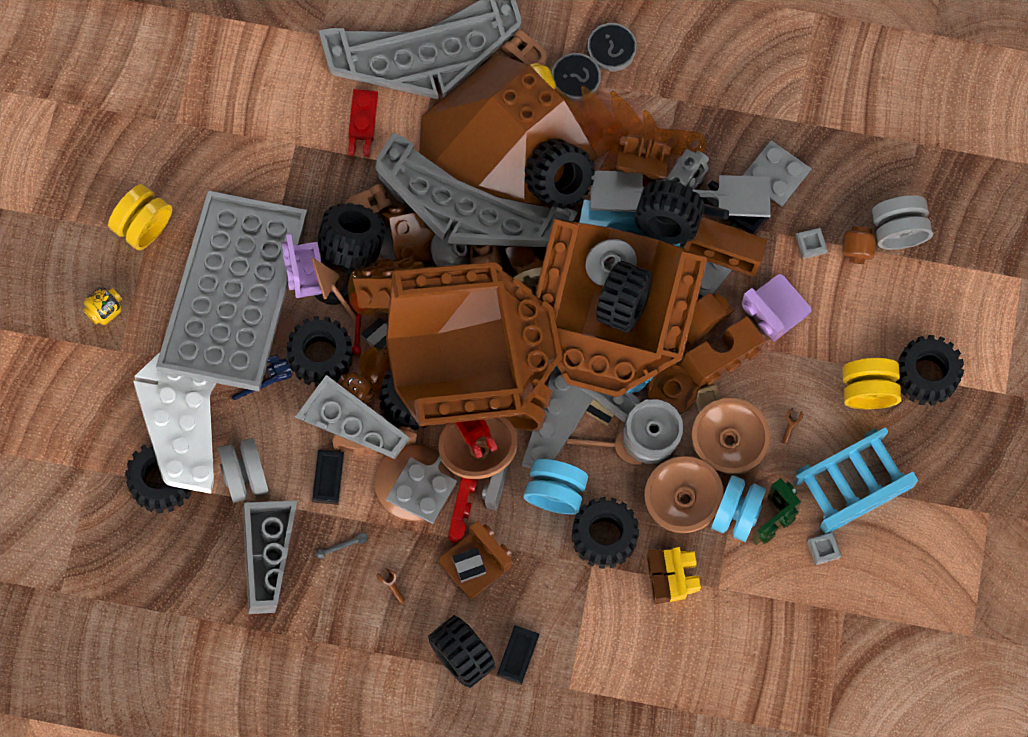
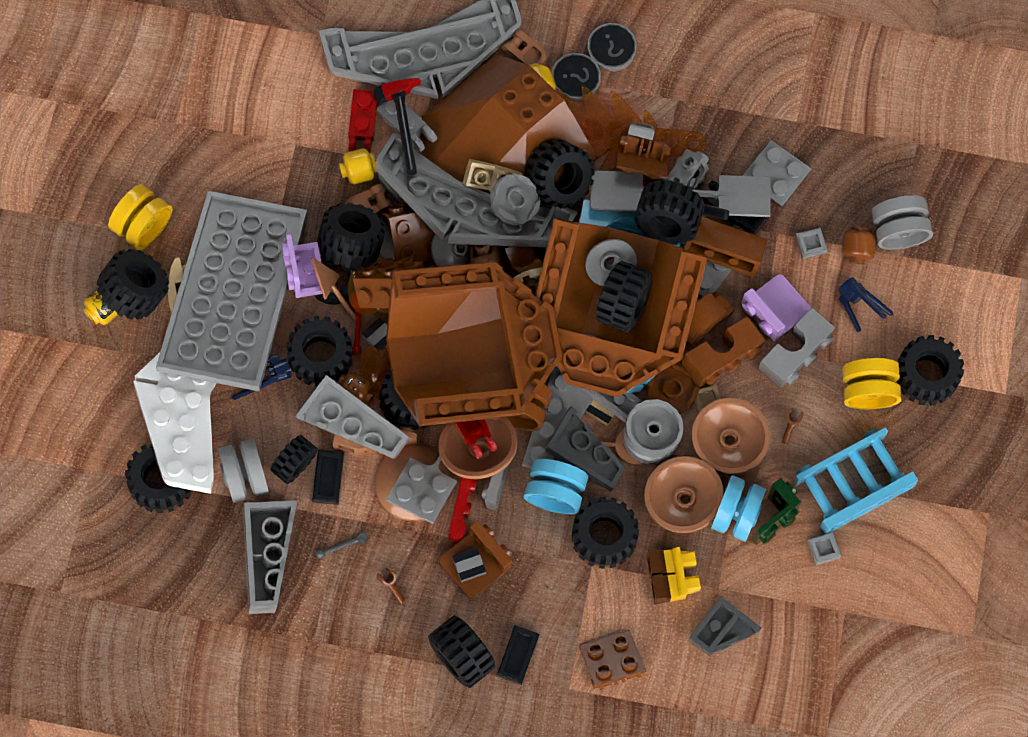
none -> black tyre [97,249,169,320]
none -> tan slope [168,257,186,314]
none -> black tyre [270,435,318,484]
none -> yellow head [339,148,377,184]
none -> black piece [373,78,421,175]
none -> light grey hinge [376,100,437,152]
none -> tan slope [463,159,522,192]
none -> light grey tile [490,174,540,225]
none -> dark grey wing [545,406,625,492]
none -> dark orange hinge [579,630,647,690]
none -> light grey tile [628,121,655,140]
none -> dark grey wing [688,597,762,656]
none -> light grey arch [758,308,835,389]
none -> dark blue plant [838,277,893,332]

